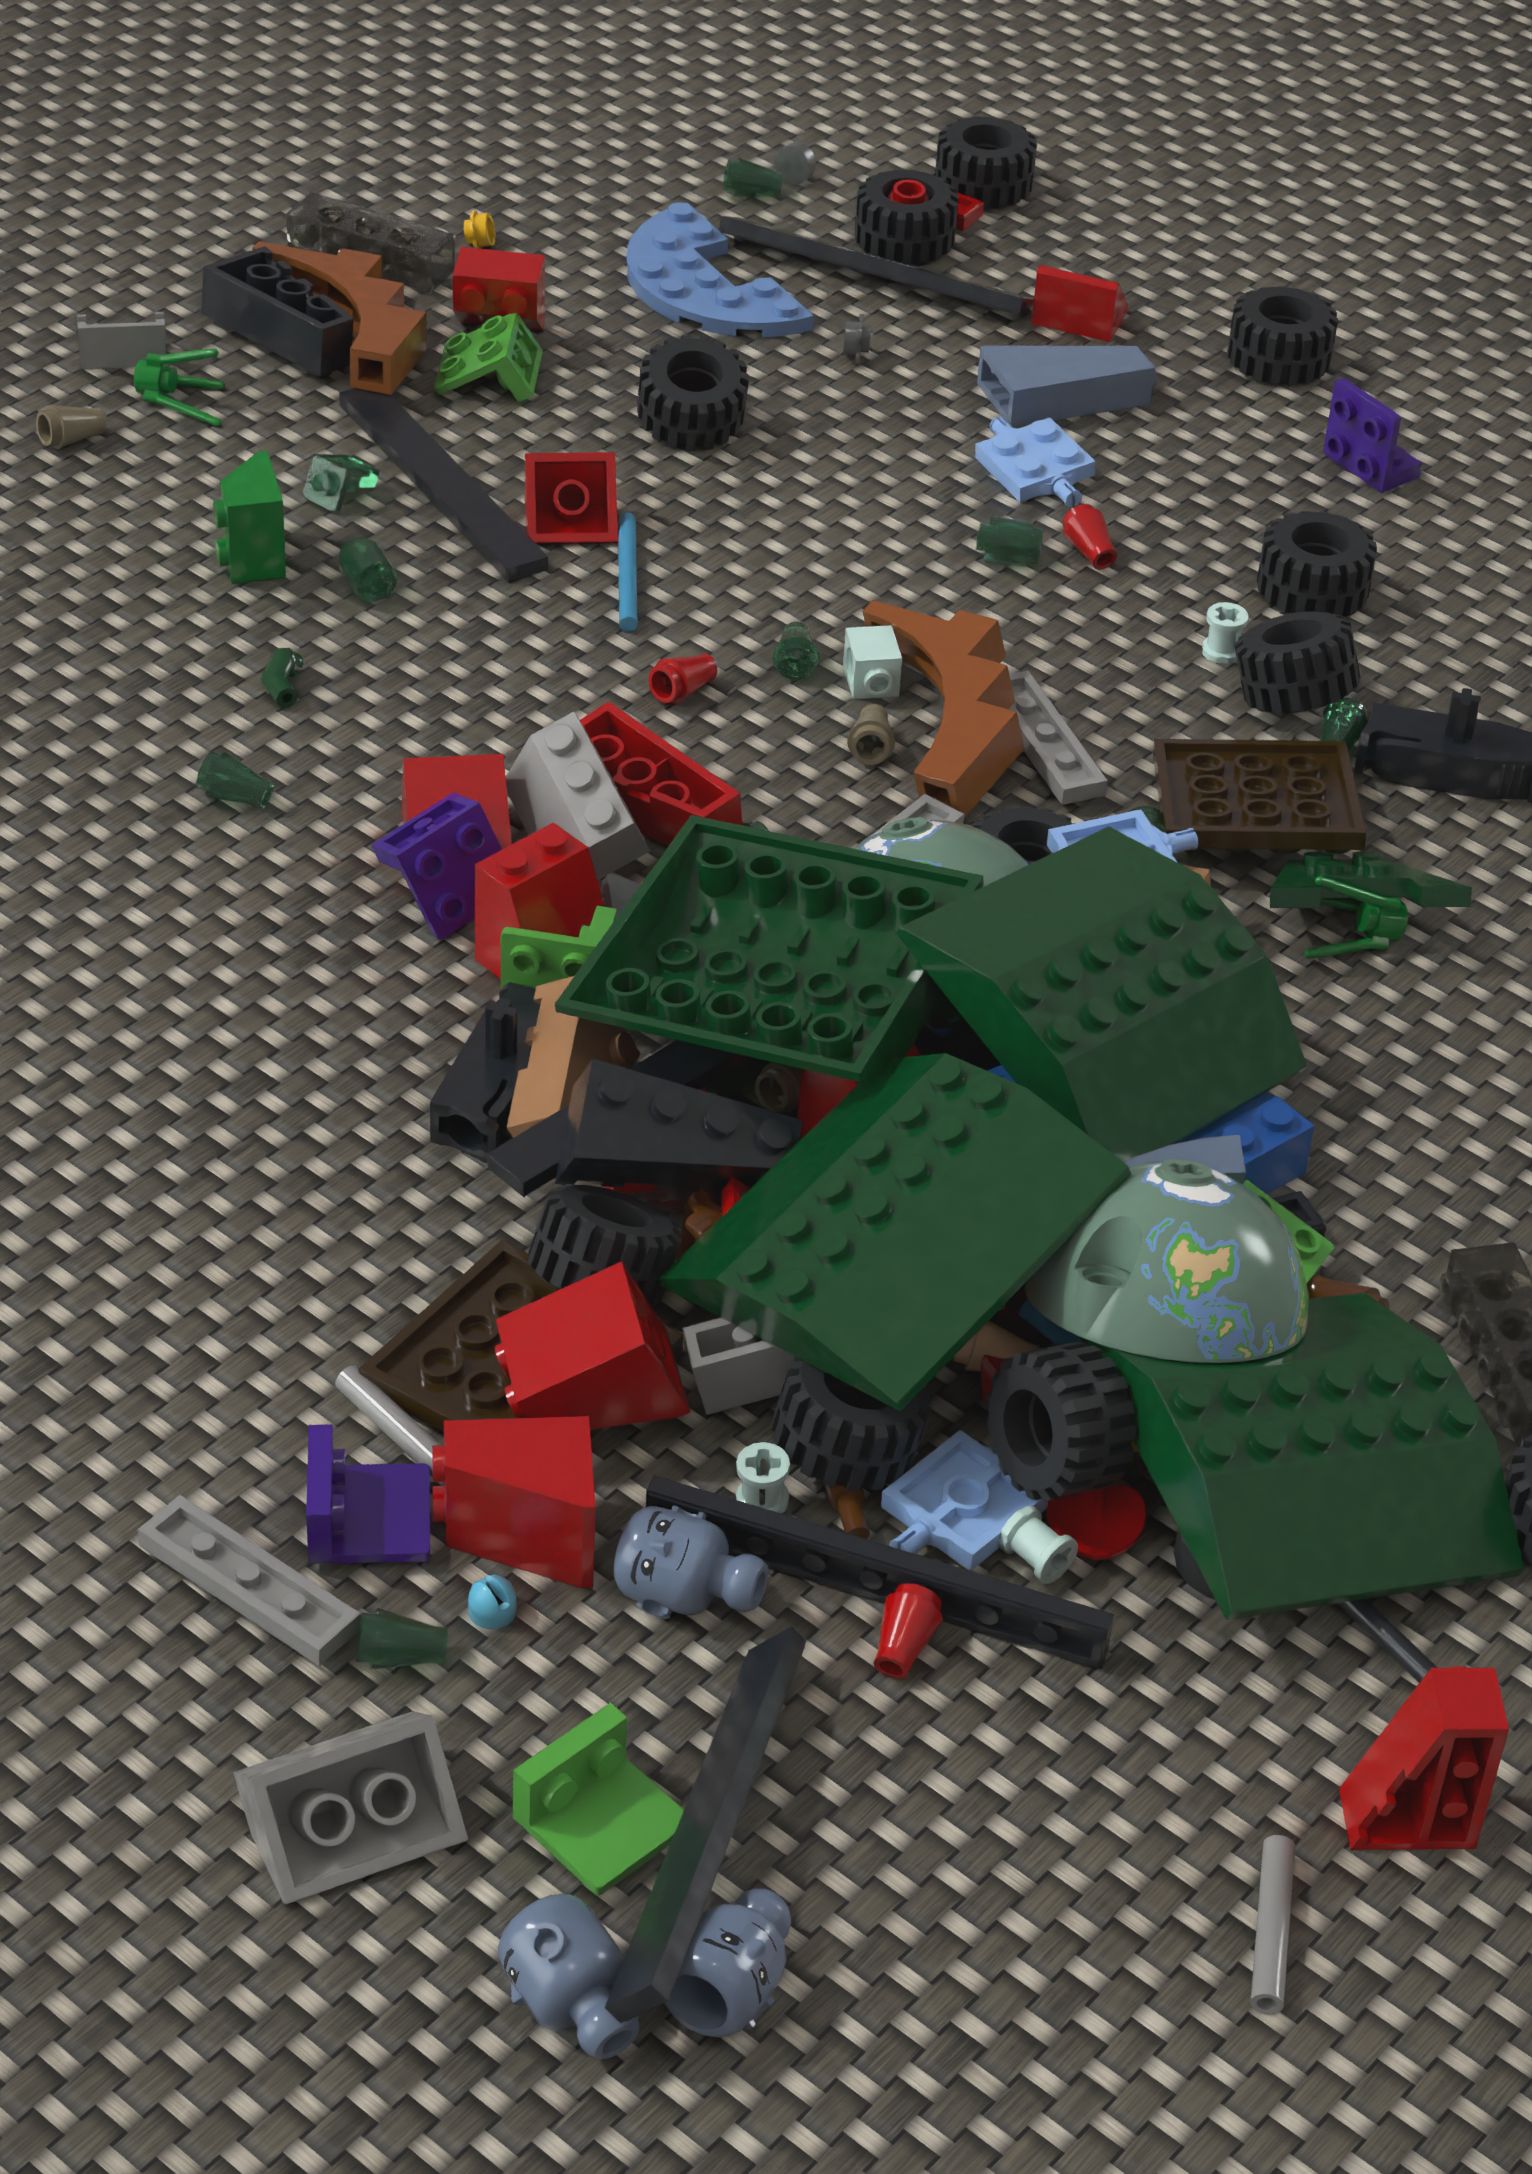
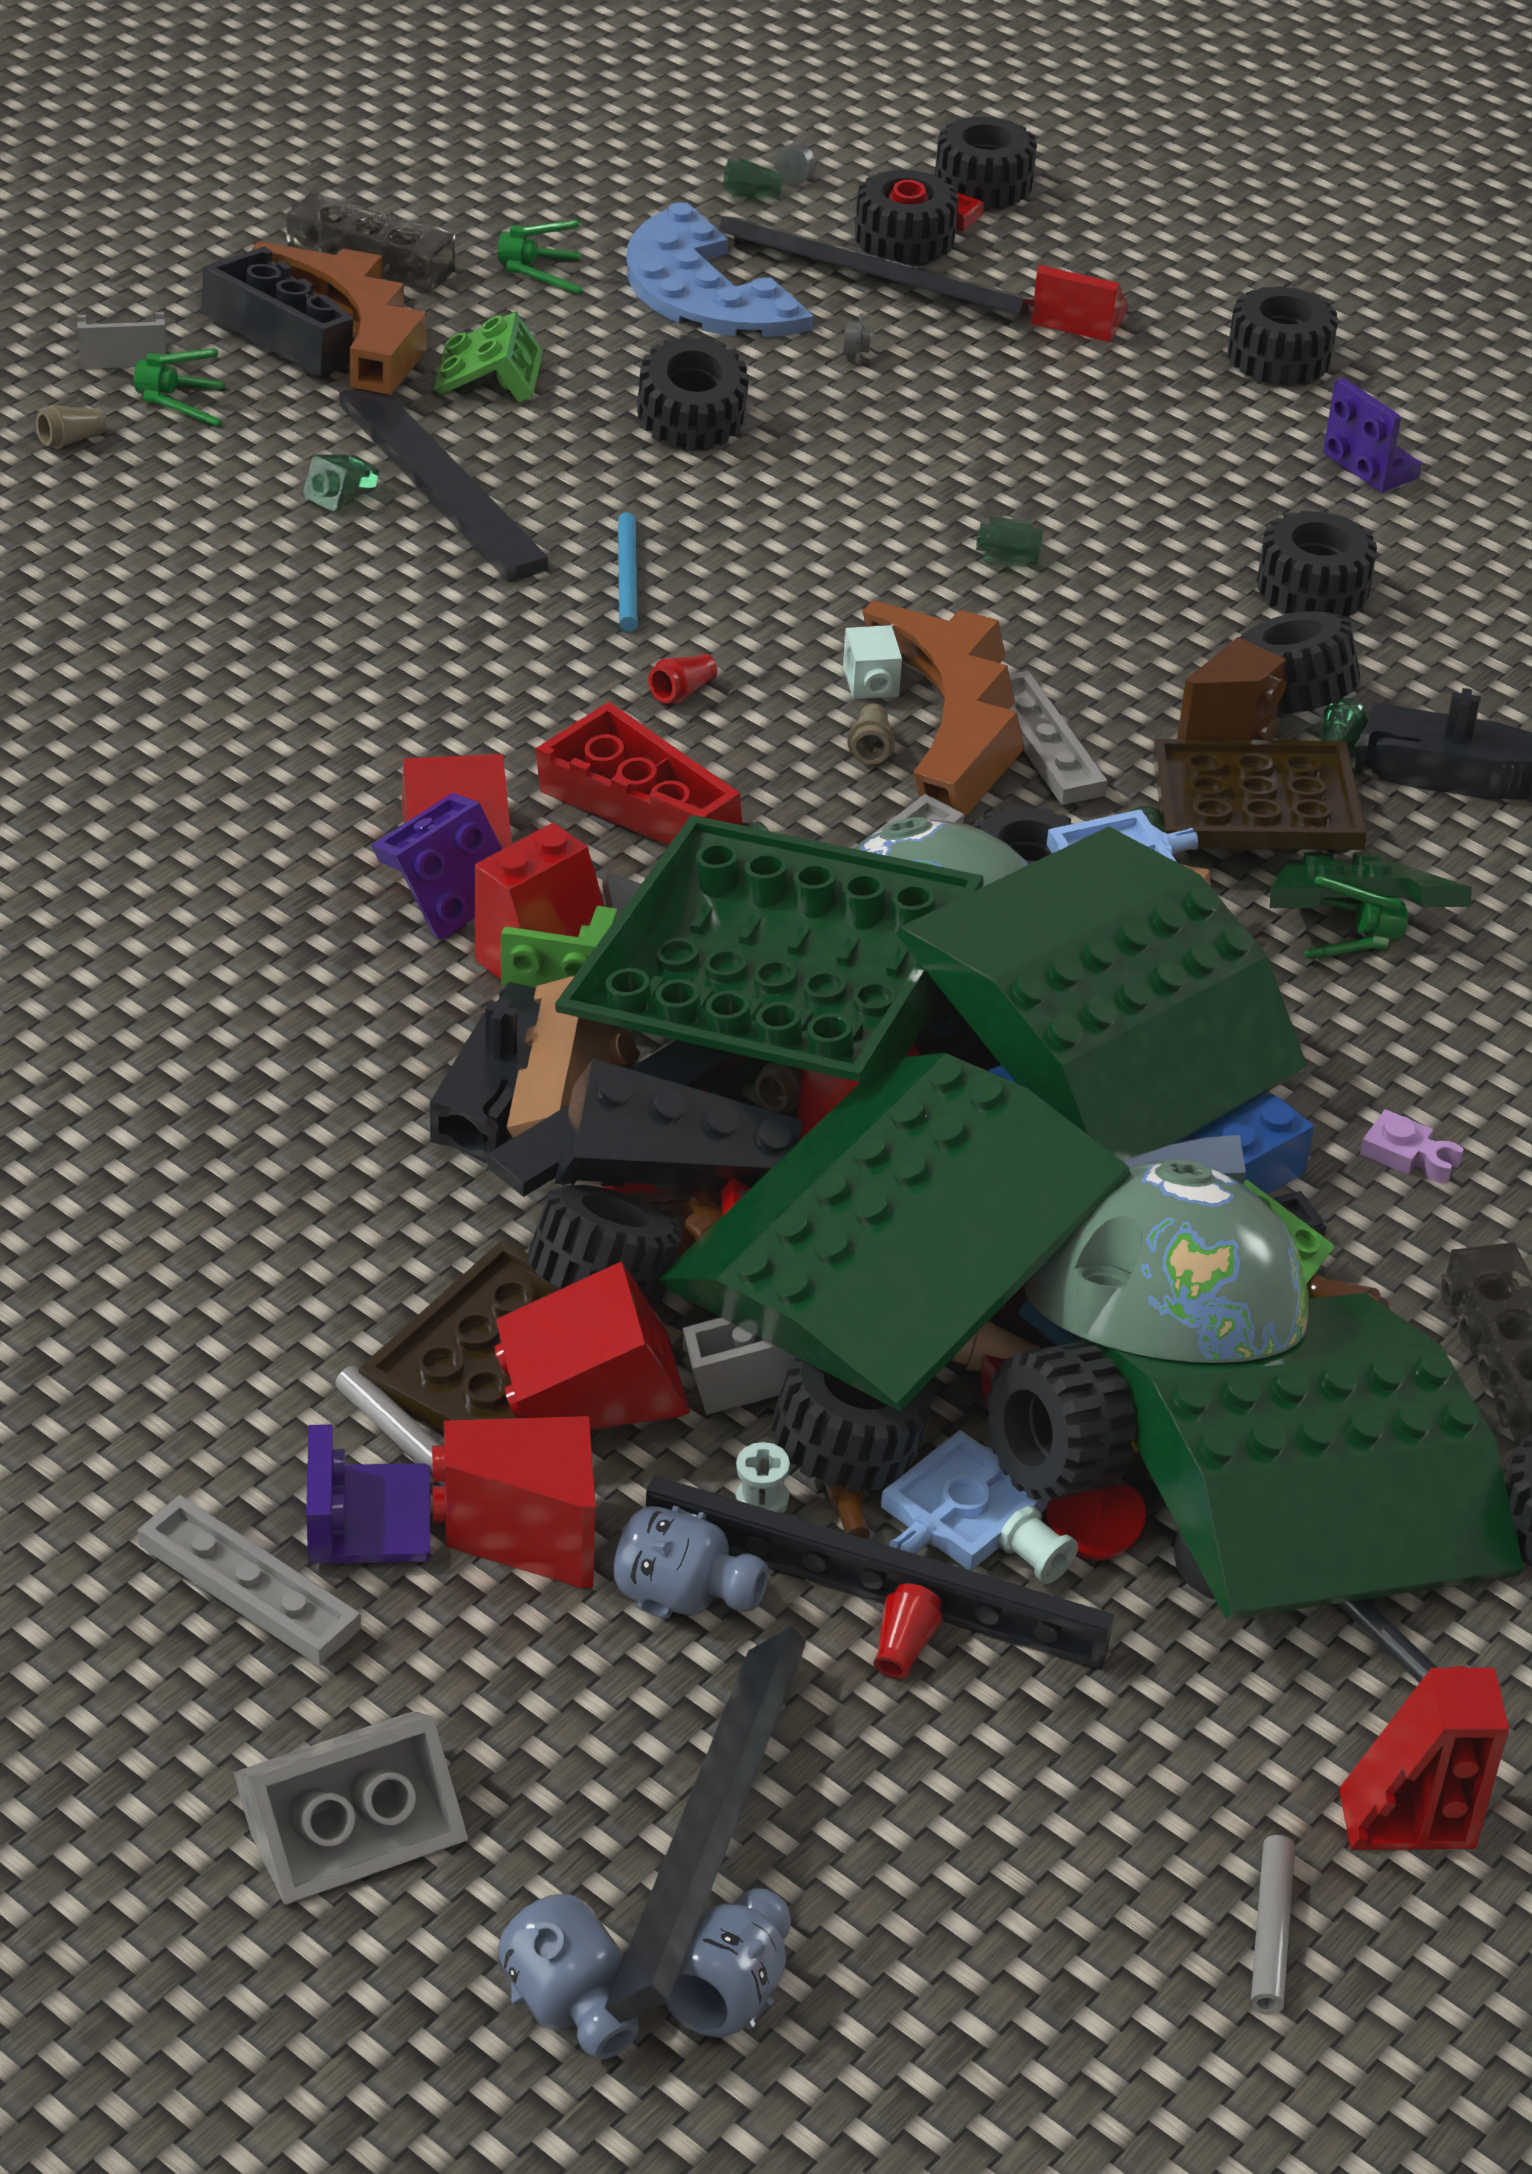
clear green cone [196,751,274,809] -> none
green slope [213,450,286,584] -> none
dark green arm [261,648,304,708] -> none
clear green brick [339,537,398,602] -> none
clear green cone [355,1608,448,1670] -> none
red slope [452,247,545,331] -> none
yellow plate [463,210,496,249] -> none
medium azure hinge [468,1575,517,1629] -> none
light grey slope [506,711,650,880] -> none
bright green bracket [513,1702,684,1895] -> none
red slope [524,452,618,544] -> none
clear green cone [773,622,819,680] -> none
light blue plate [975,416,1095,508] -> none
sand blue slope [977,346,1157,427] -> none
red cone [1062,504,1117,570] -> none
light aqua bush [1202,602,1249,664] -> none
none -> green plant [498,220,583,295]
none -> reddish brown slope [1177,637,1286,740]
none -> lavender plate [1360,1109,1464,1184]

